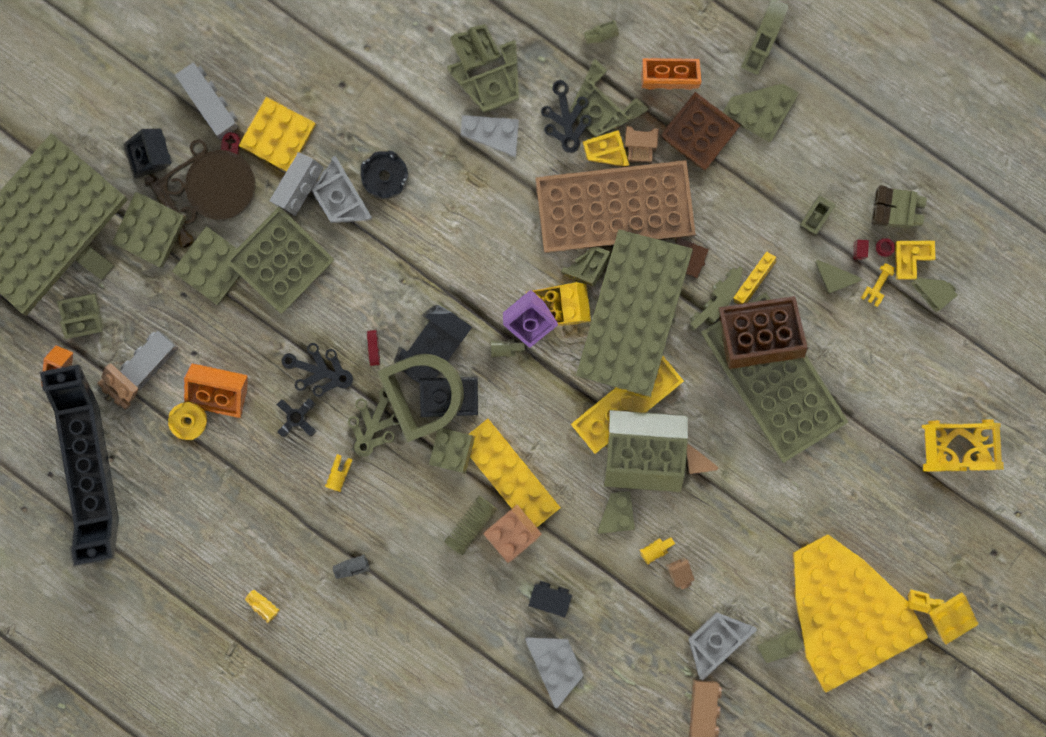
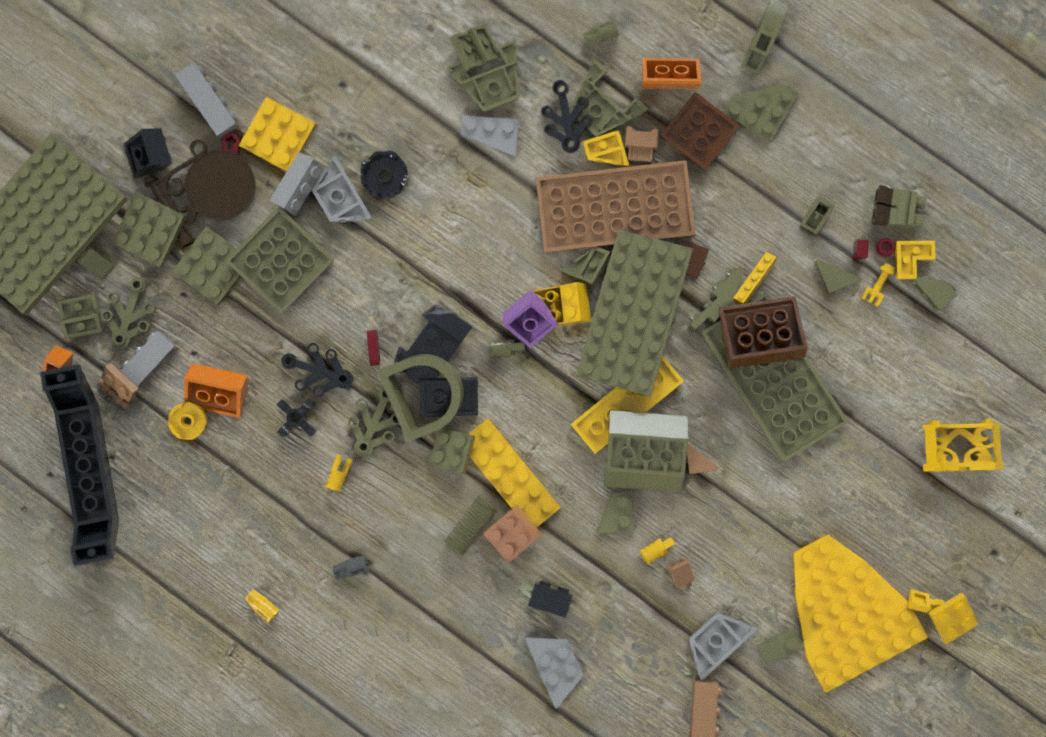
none -> olive plant [101,278,156,349]

